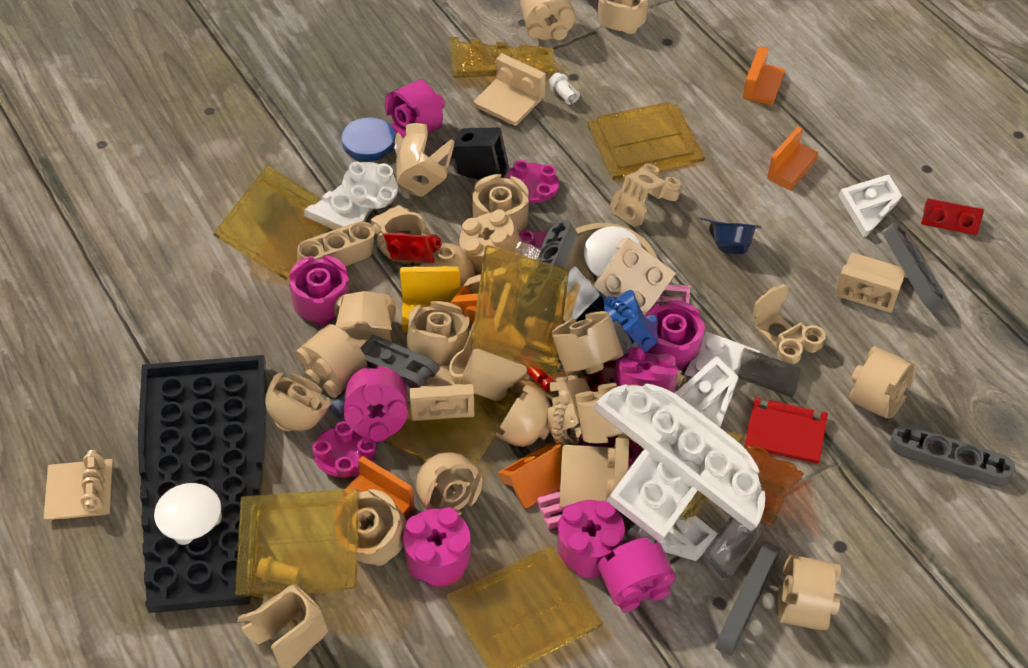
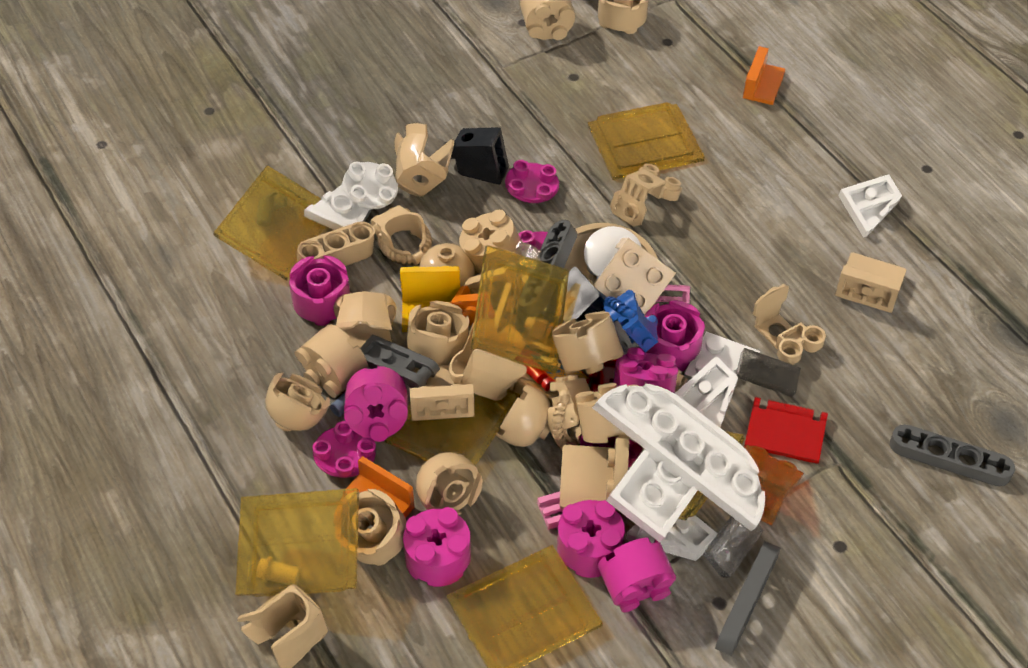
tan hinge [43,450,113,521] -> none
black wing [138,355,266,613] -> none
white dish [154,483,222,545] -> none
tile [342,117,395,161] -> none
red hinge [383,232,442,263] -> none
dark pink brick [385,79,445,138] -> none
clear yellow wing [450,36,555,78] -> none
tan brick [472,174,529,233] -> none
tan bracket [473,53,546,126] -> none
orange panel [497,443,563,508] -> none
white pin [549,73,580,105] -> none
dark blue piece [698,217,761,254] -> none
orange panel [767,126,819,191] -> none
tan brick [777,555,841,631] -> none
tan brick [849,346,916,419] -> none
dark grey beam [883,222,949,314] -> none
red hinge [921,198,984,235] -> none

